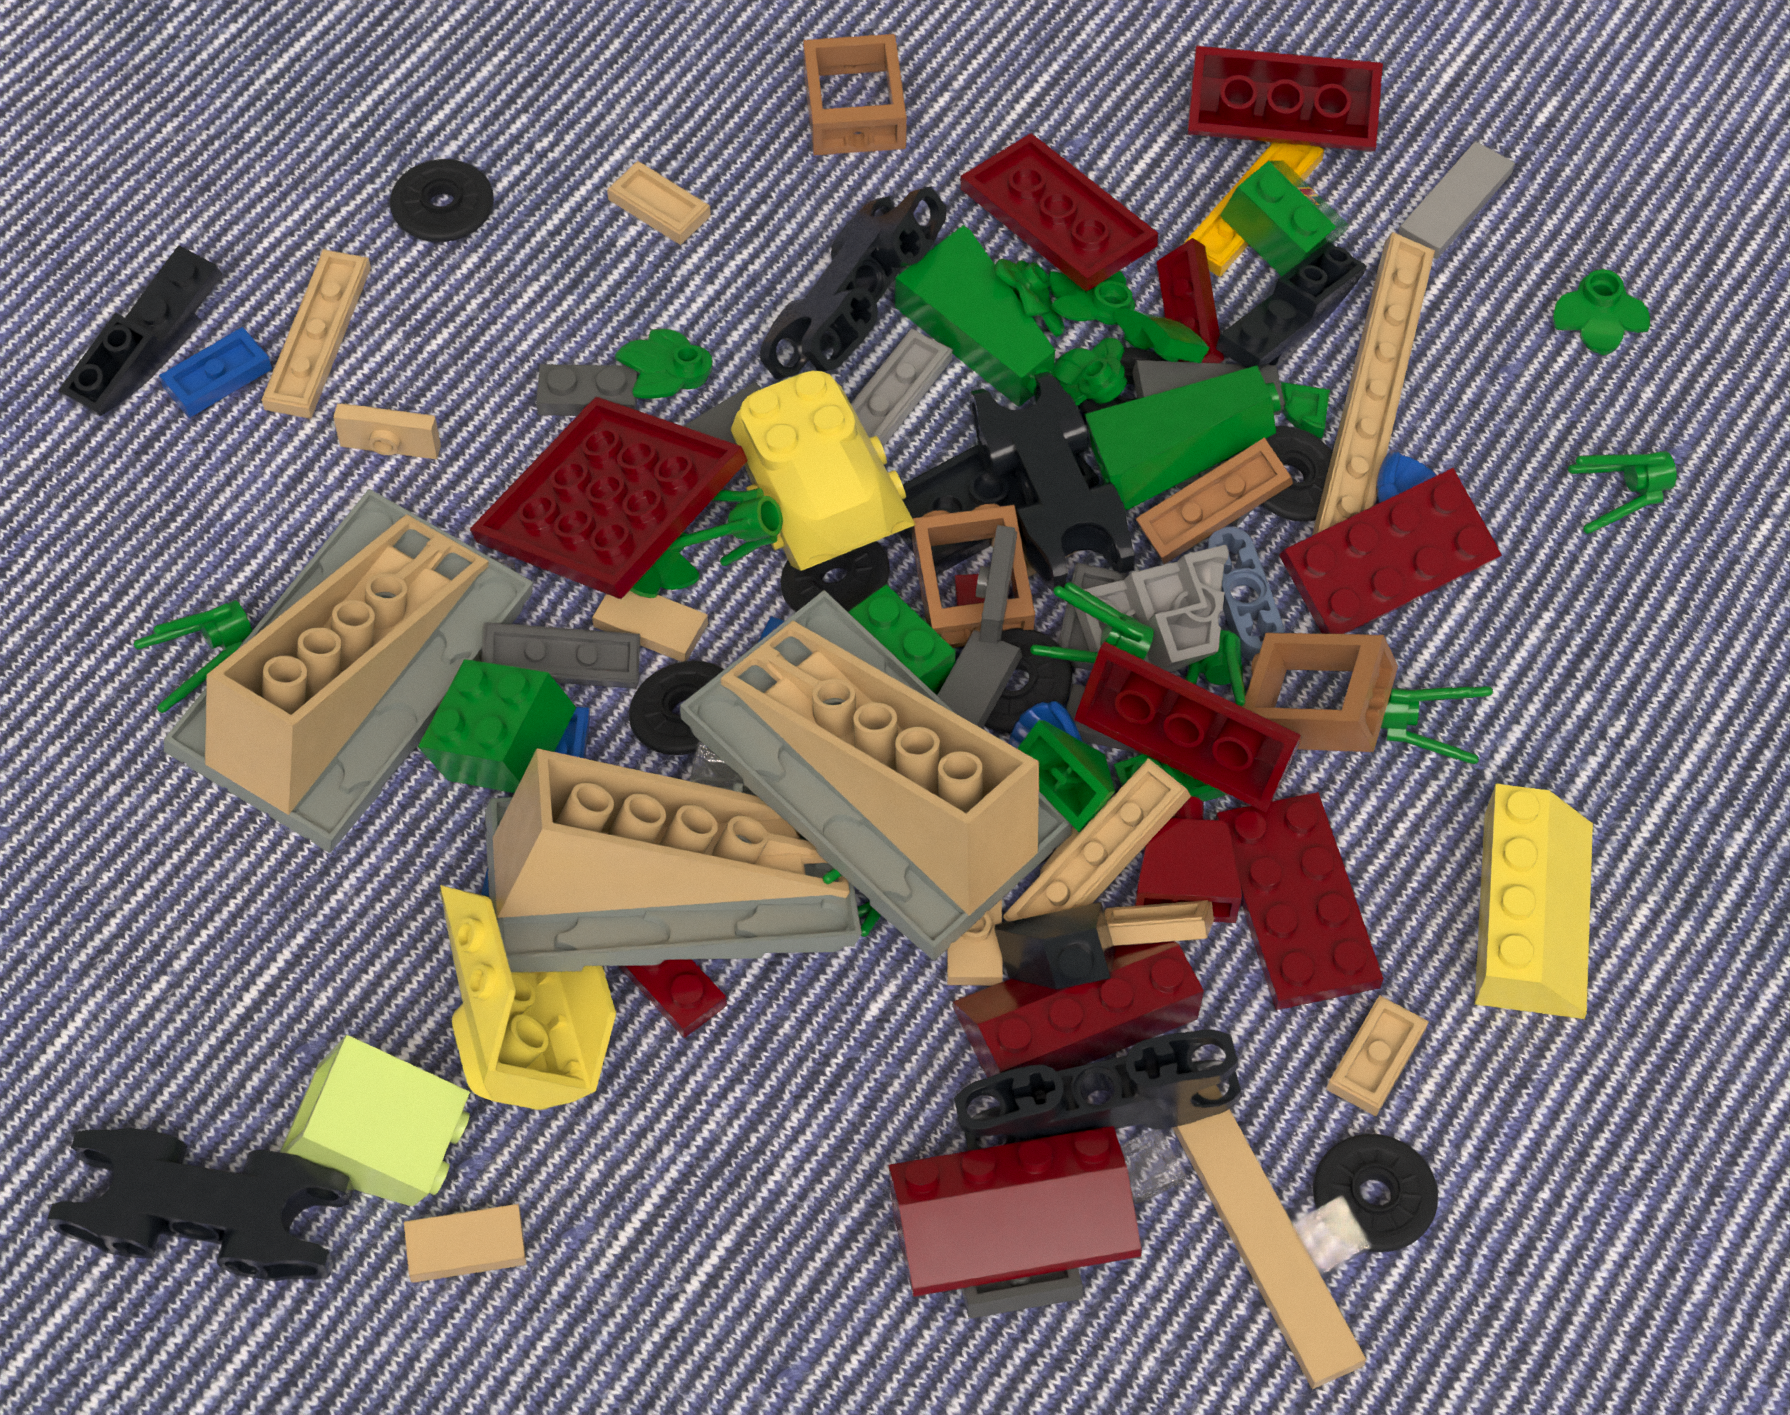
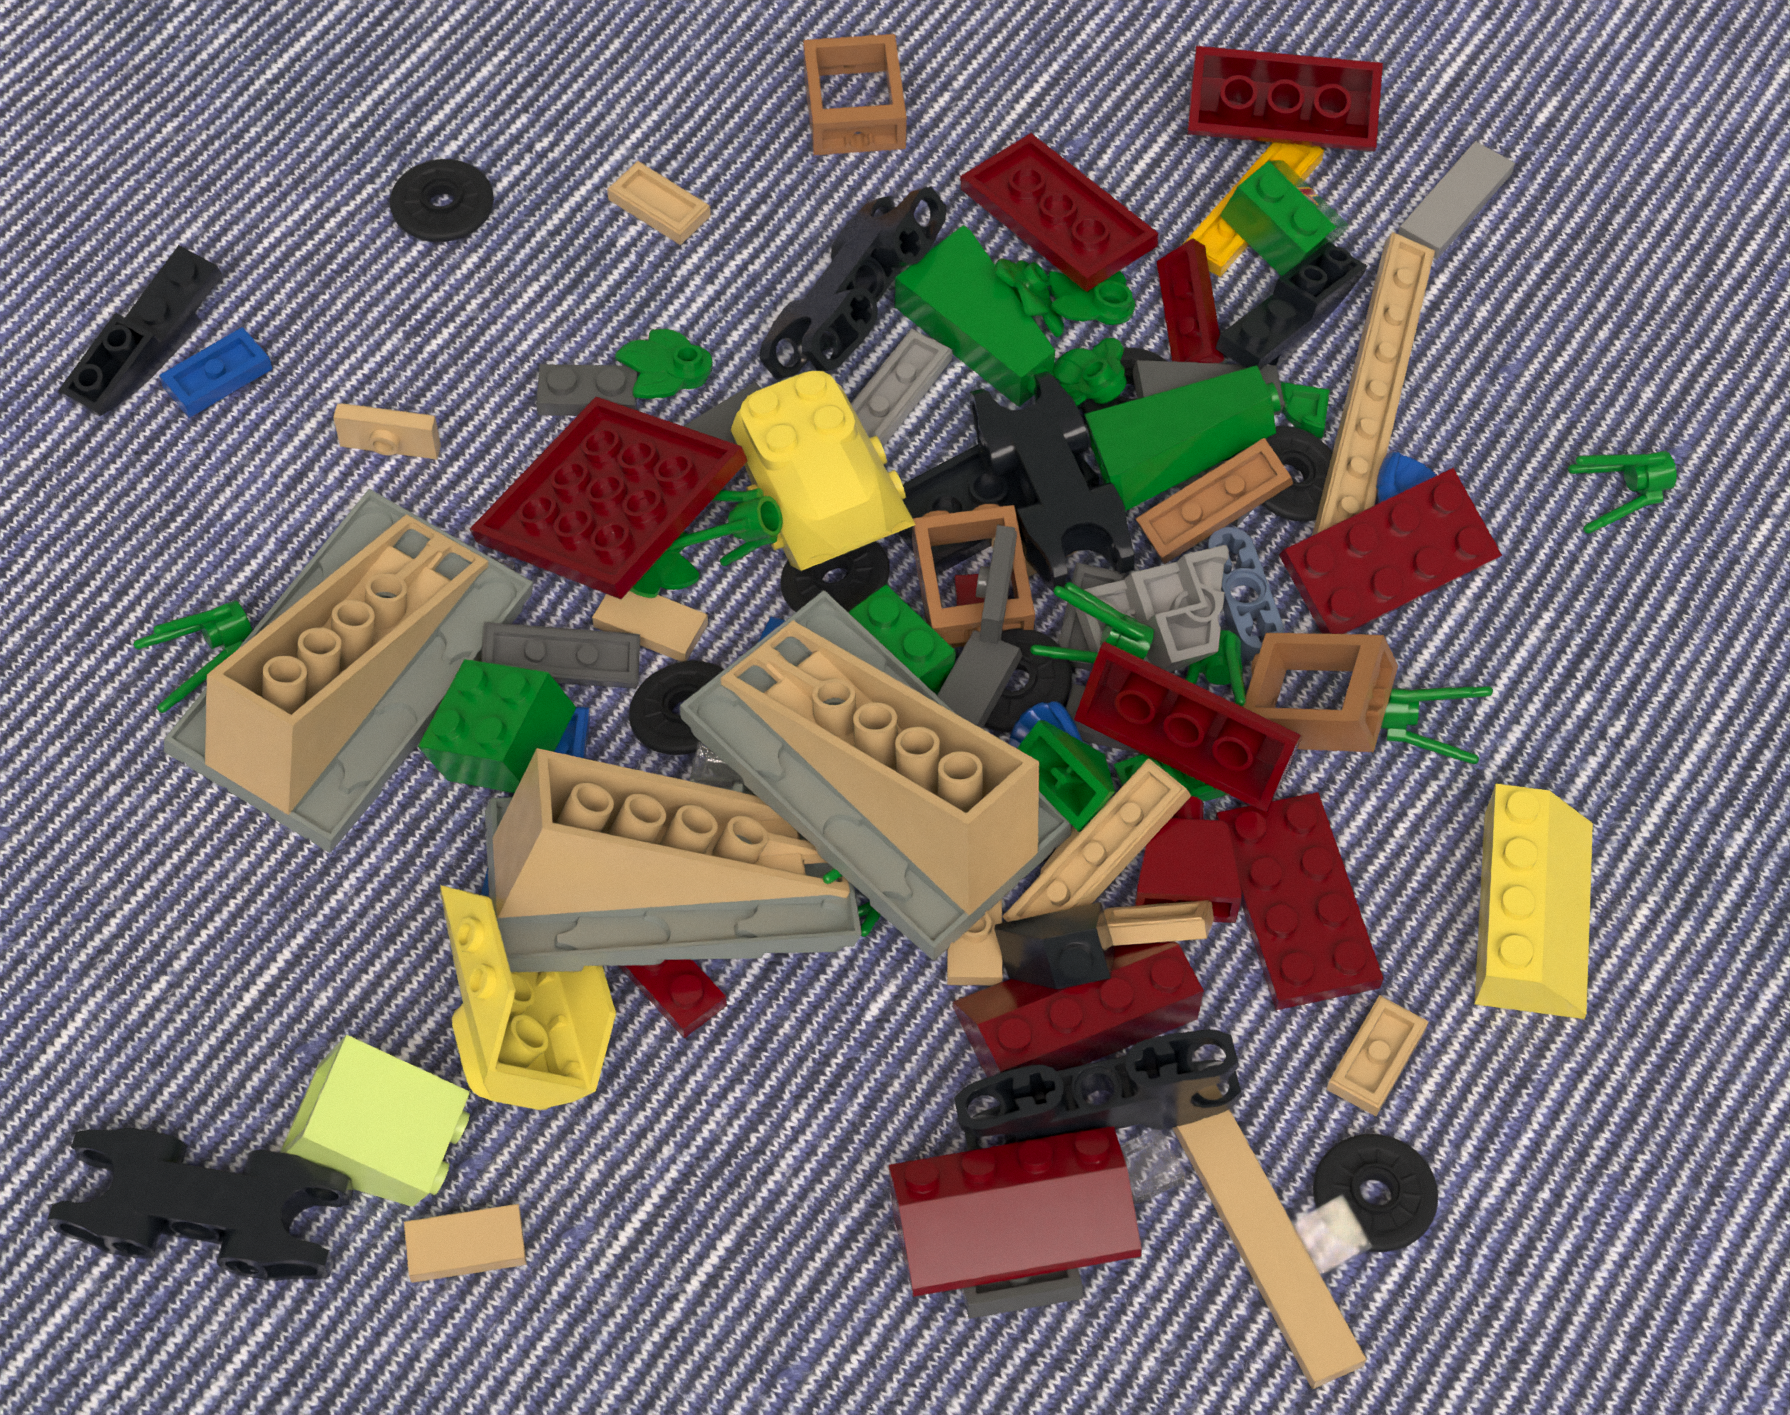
tan tile [262,249,371,419] -> none
green slope [1112,308,1209,364] -> none
green plate [1553,269,1650,355] -> none

